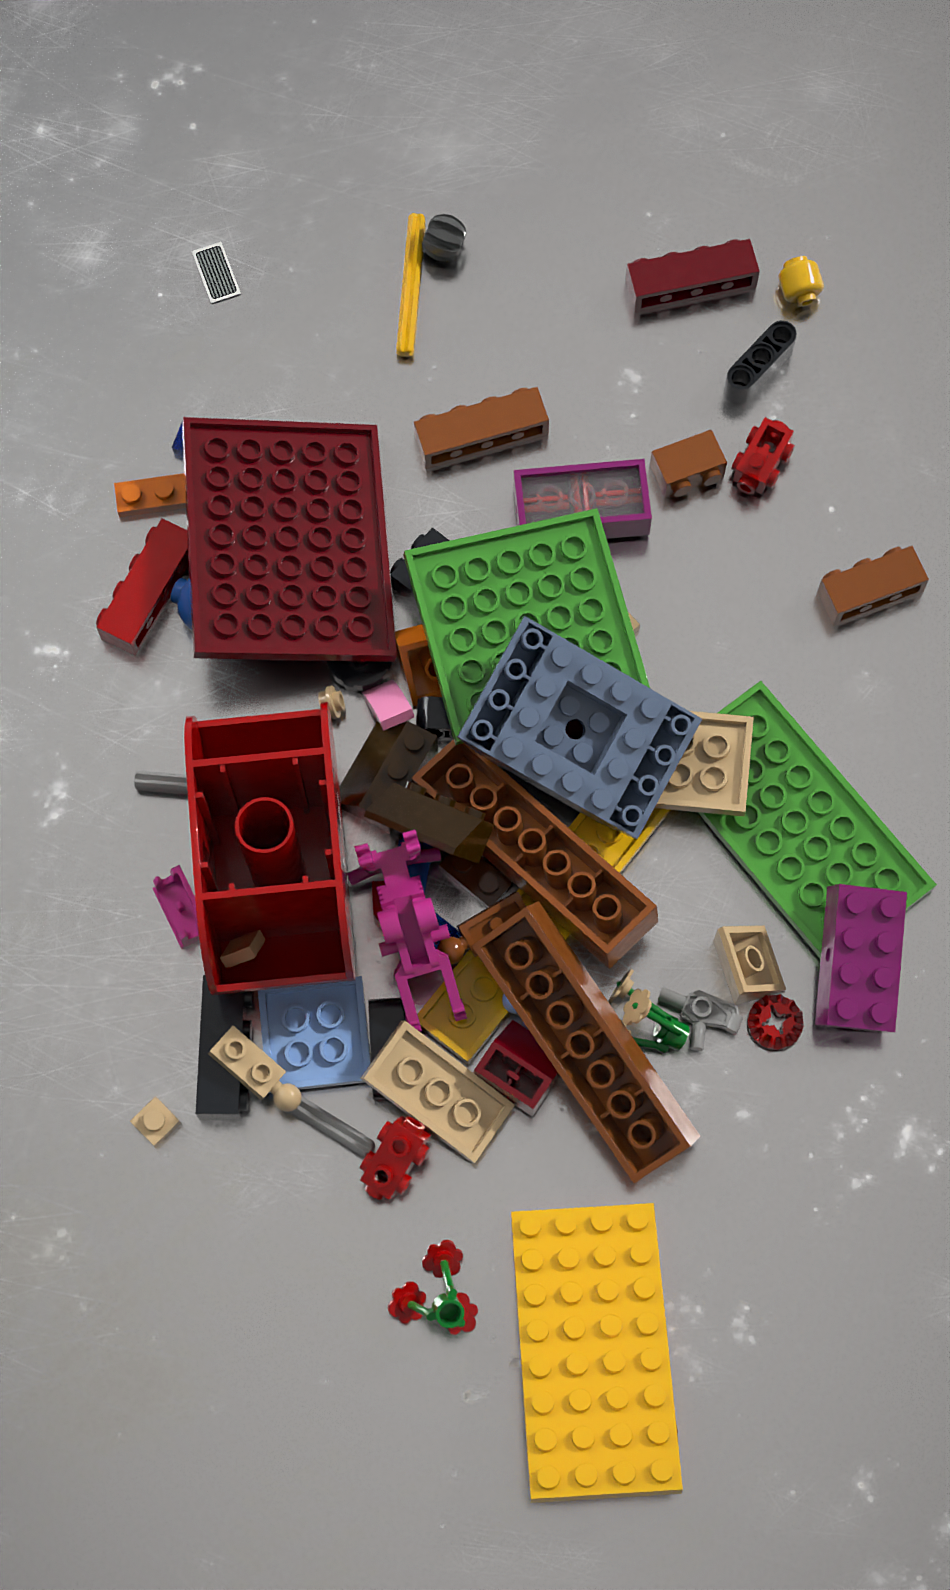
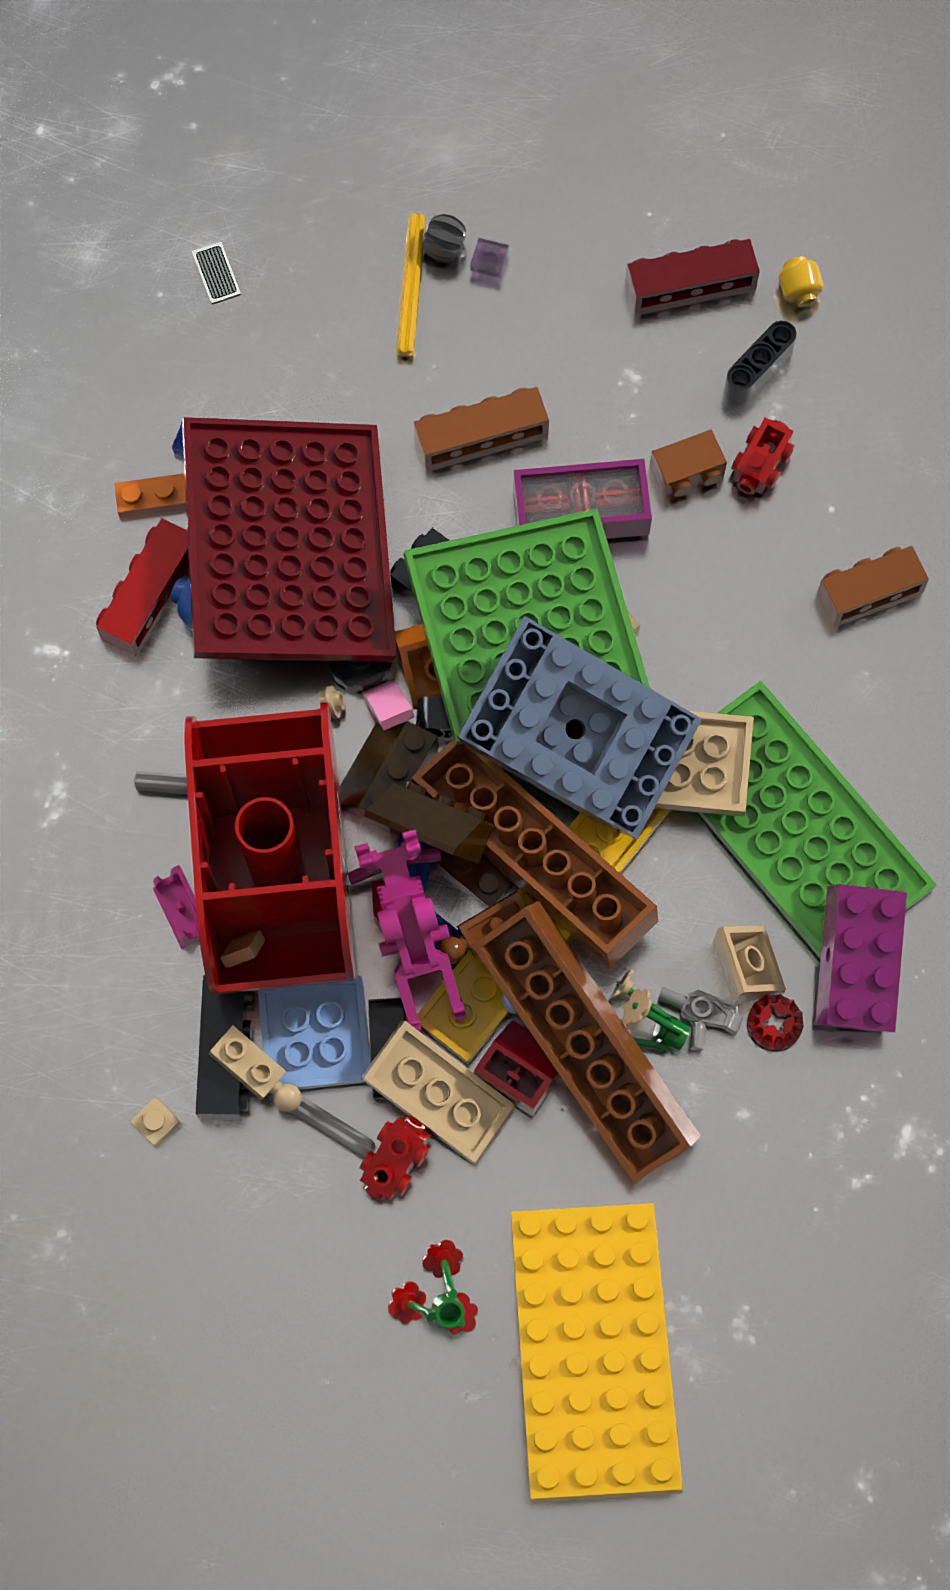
none -> clear purple plate [470,238,509,278]

